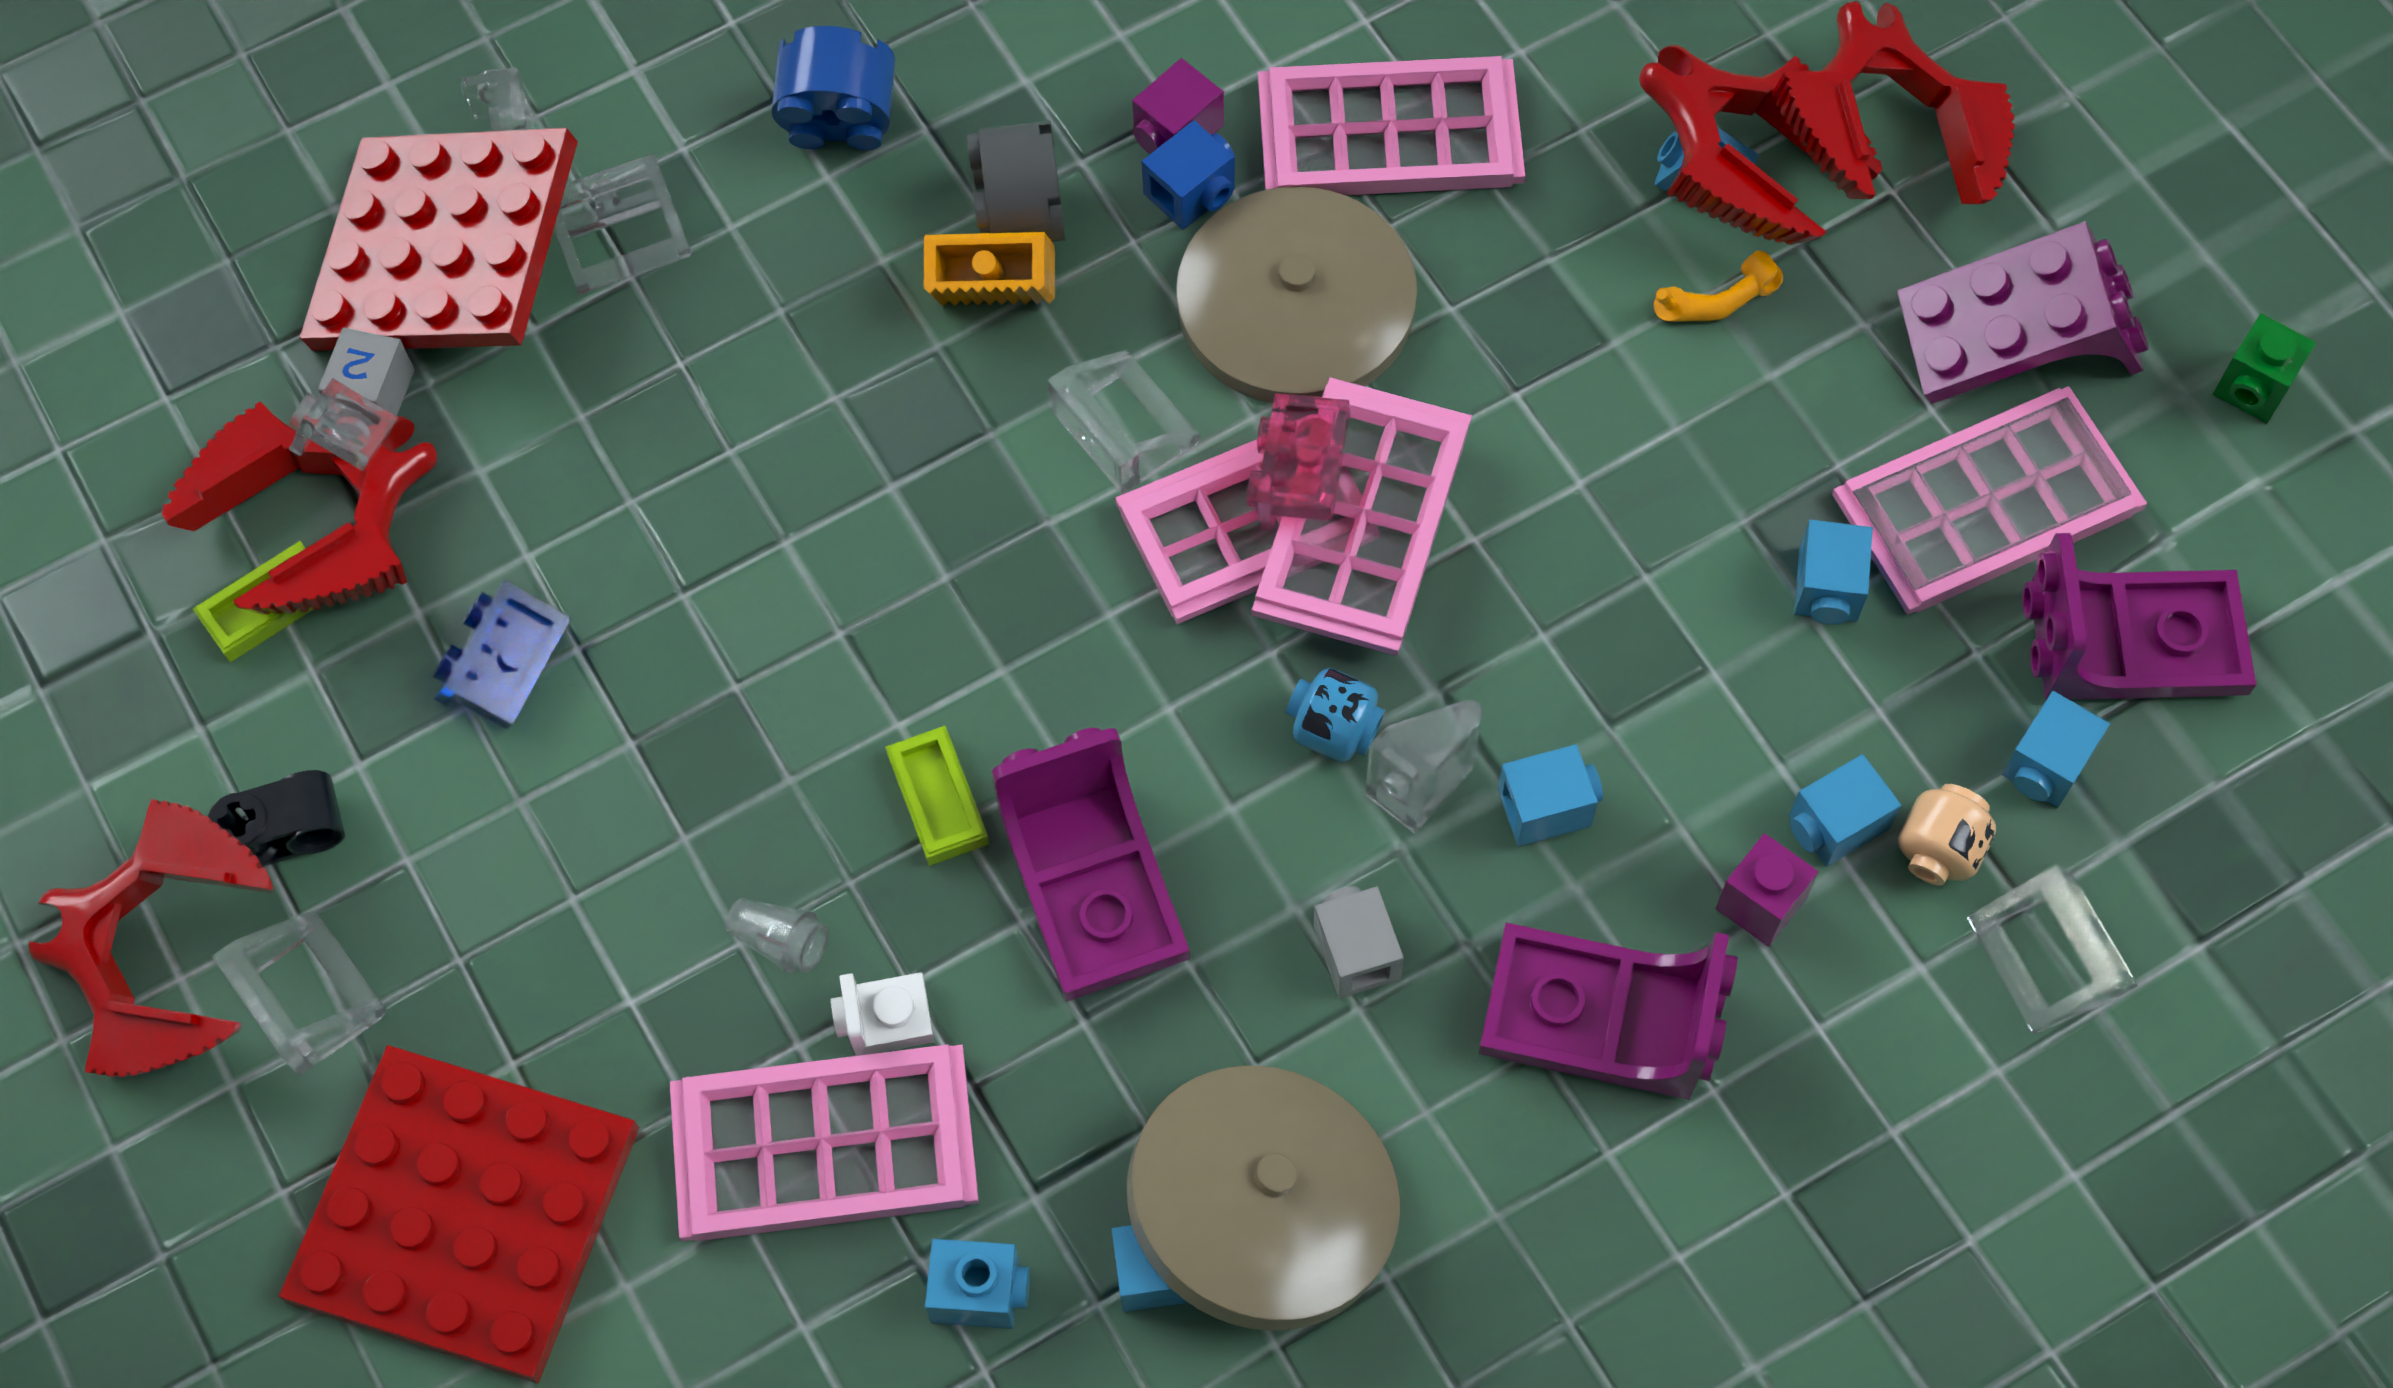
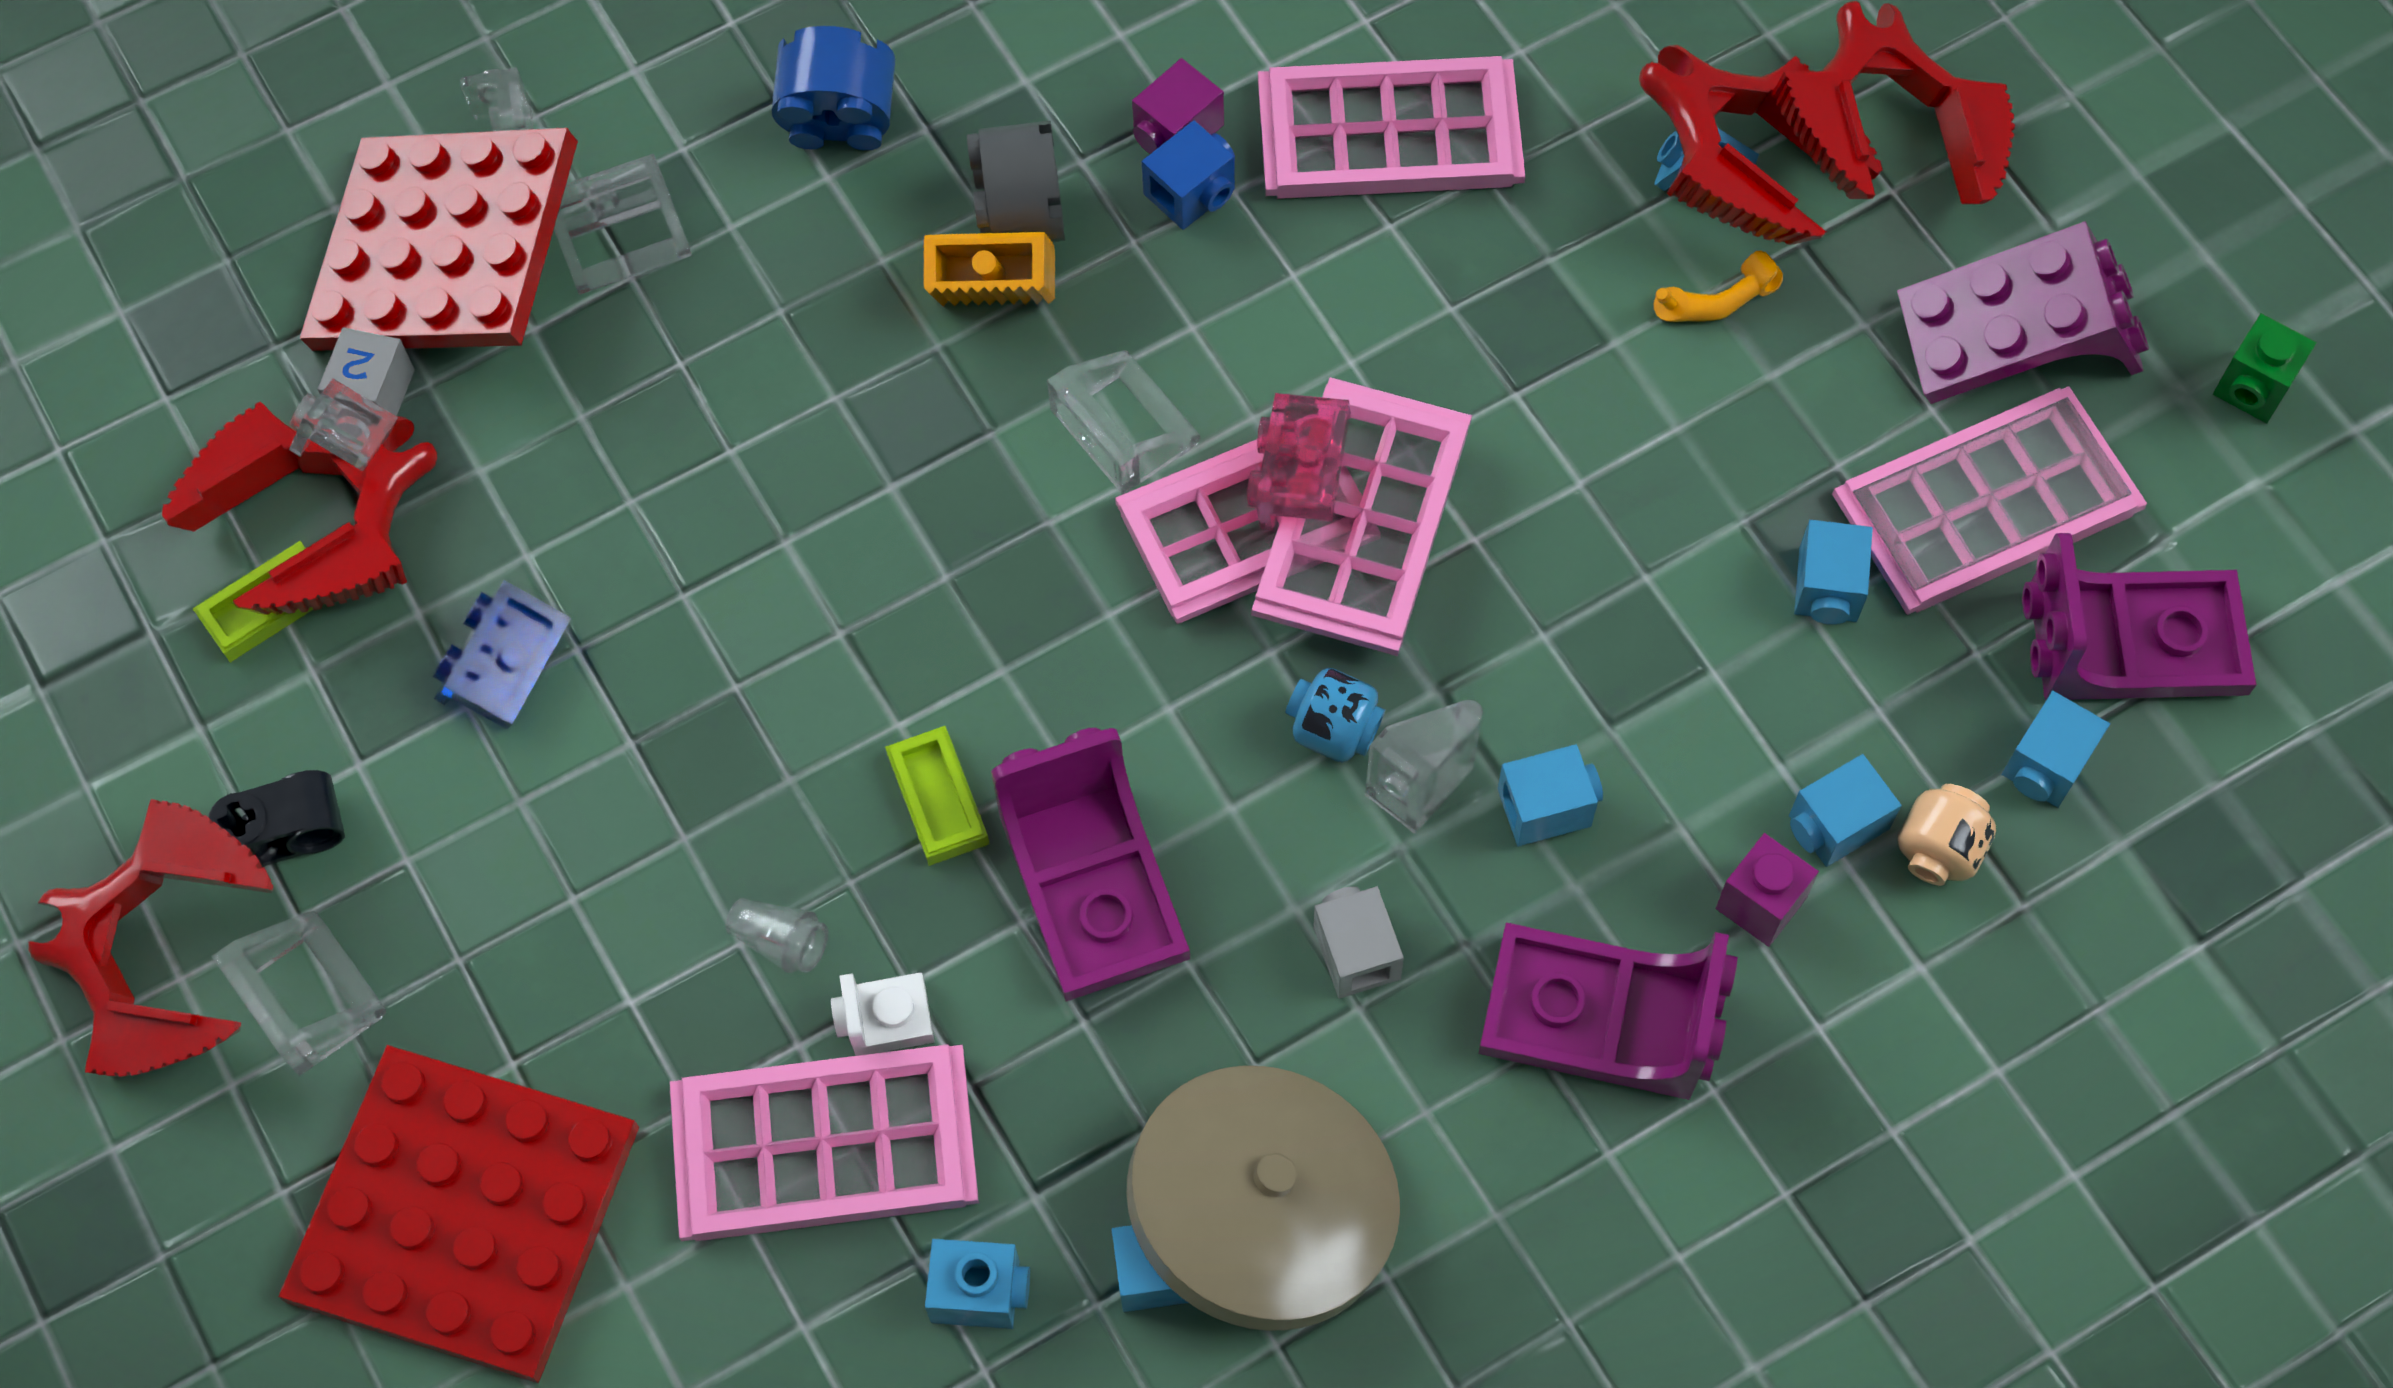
dark tan dish [1177,186,1417,405] -> none
clear tile [1967,865,2138,1034] -> none

